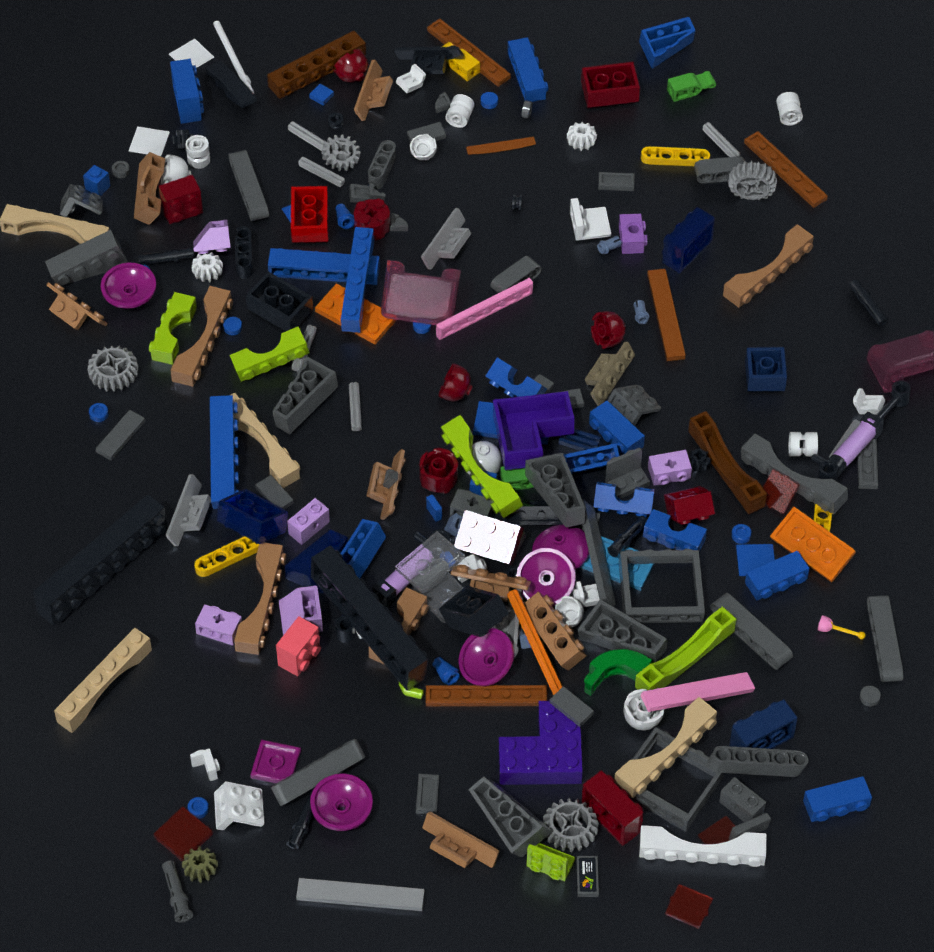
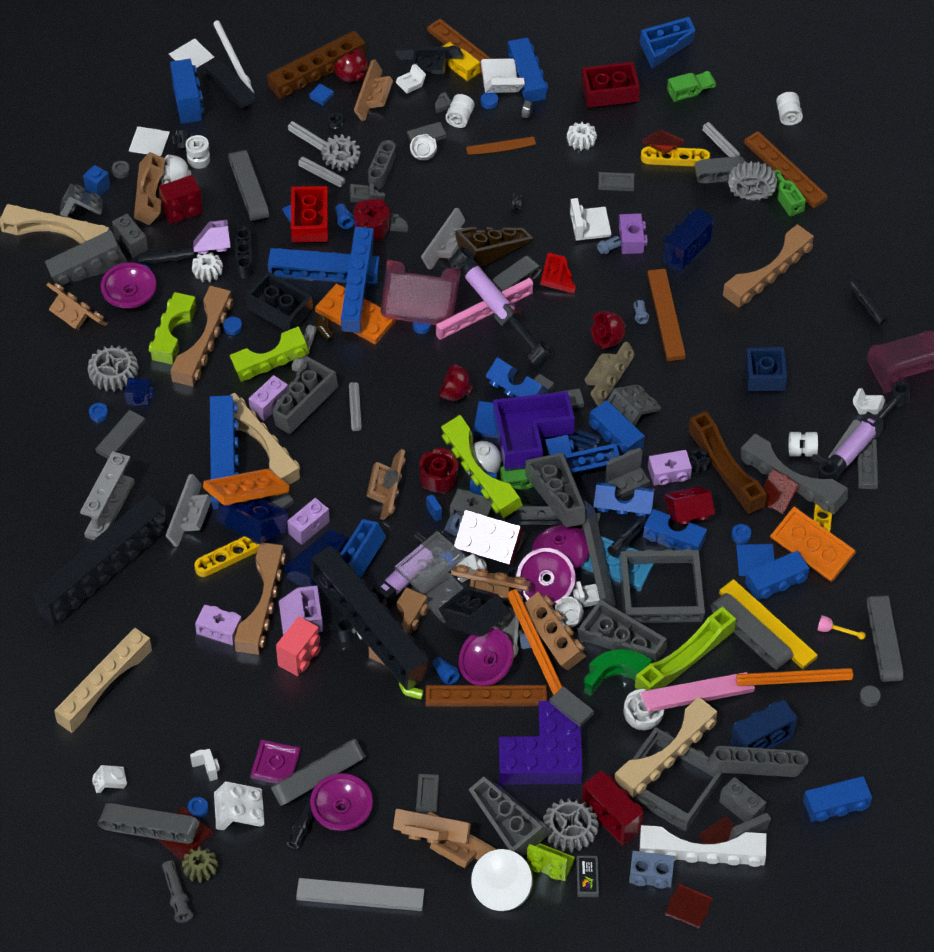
none -> light grey fence [80,451,134,540]
none -> white bracket [92,765,127,793]
none -> dark grey beam [98,803,199,844]
none -> dark grey brick [112,214,148,258]
none -> clear blue brick [125,377,154,406]
none -> orange plate [203,469,290,505]
none -> lavender brick [249,375,288,421]
none -> dark brown arm [316,316,334,340]
none -> medium nougat bracket [393,809,471,844]
none -> black piece [448,246,553,367]
none -> dark brown wedge [455,227,533,267]
none -> white piece [471,849,533,911]
none -> white bracket [481,59,525,93]
none -> red wing [540,252,576,294]
none -> blue brick [545,435,574,456]
none -> sand blue brick [629,851,674,888]
none -> clear red piece [642,130,685,154]
none -> yellow tile [719,579,818,670]
none -> orange axle [736,668,853,686]
none -> bright green piece [775,170,806,217]

